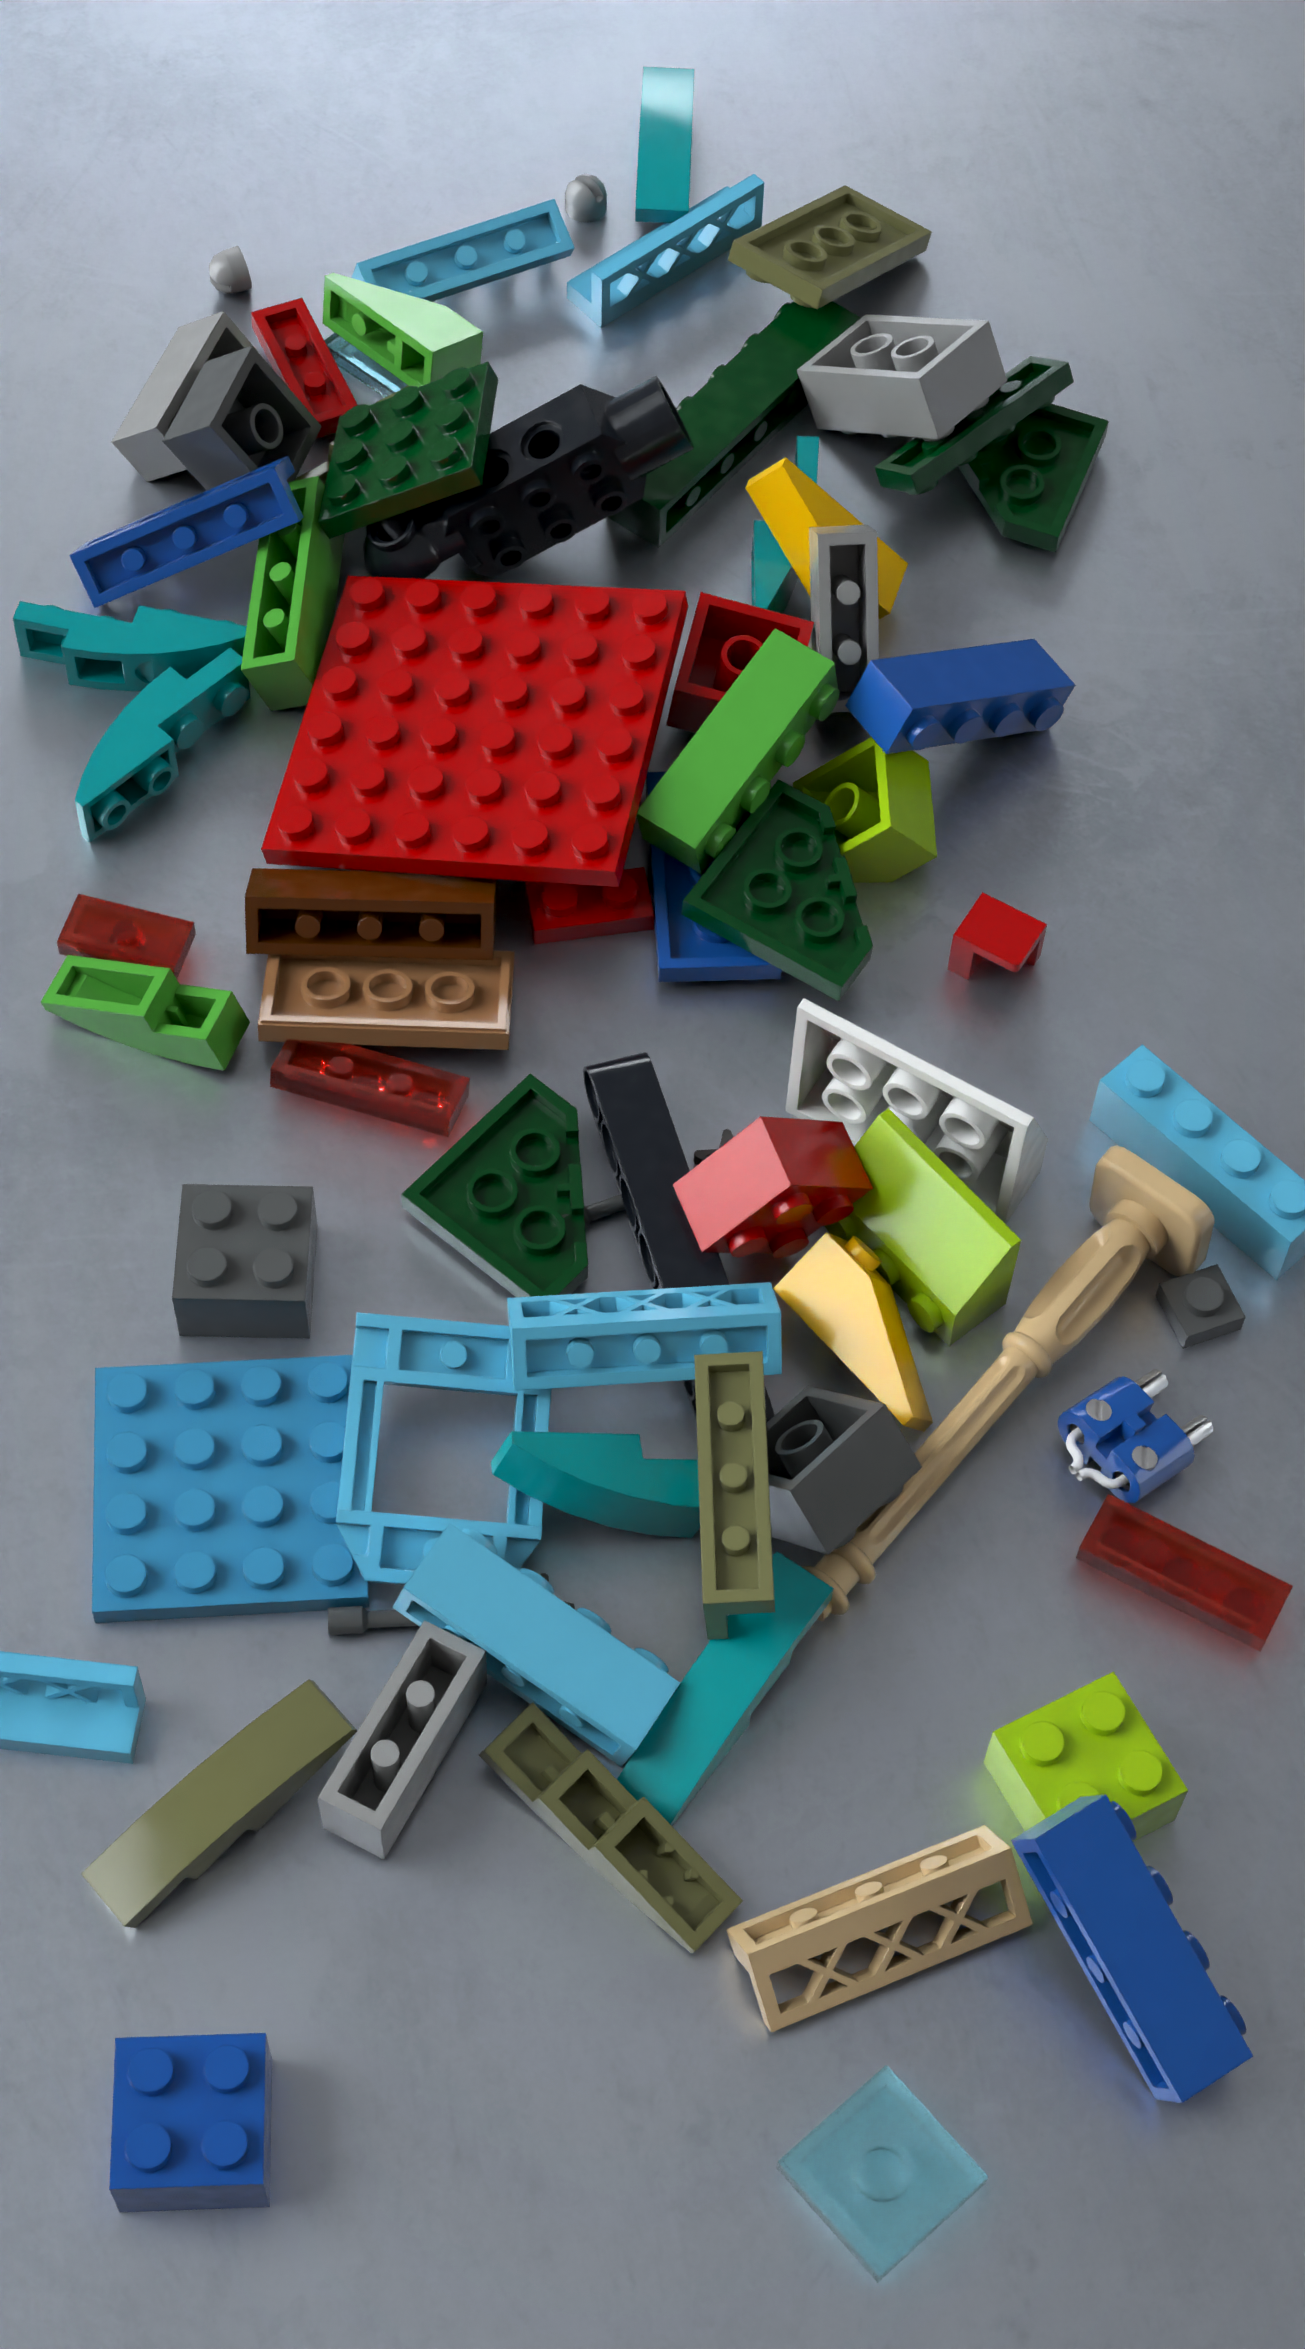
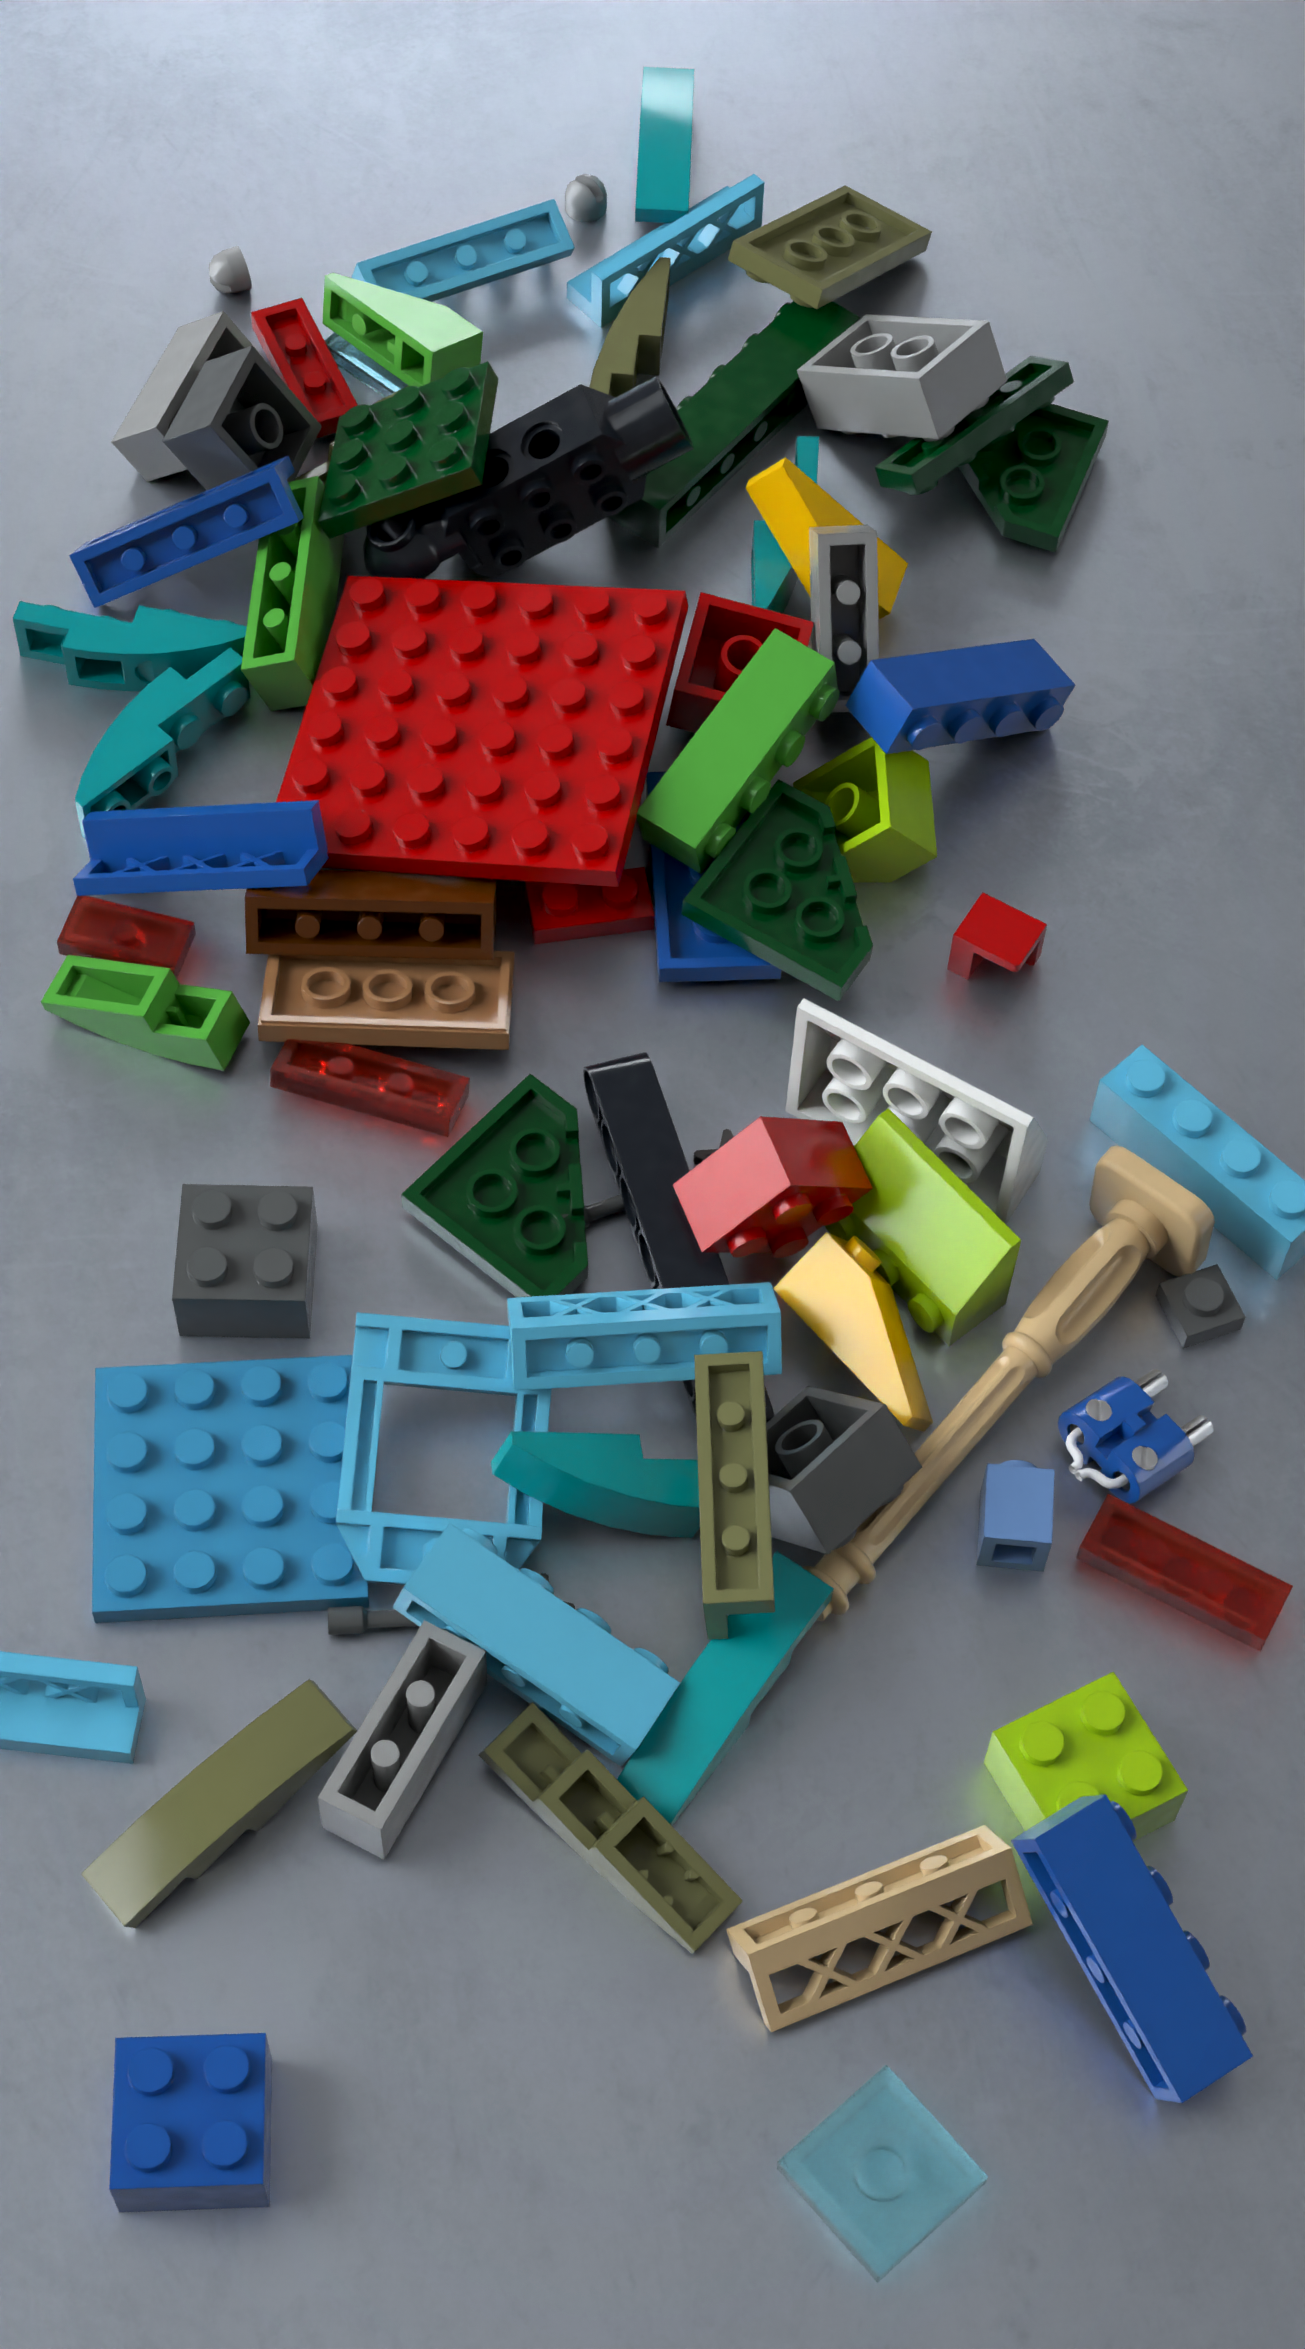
none -> blue fence [73,800,329,896]
none -> olive slope [589,257,671,397]
none -> medium blue brick [976,1460,1055,1572]

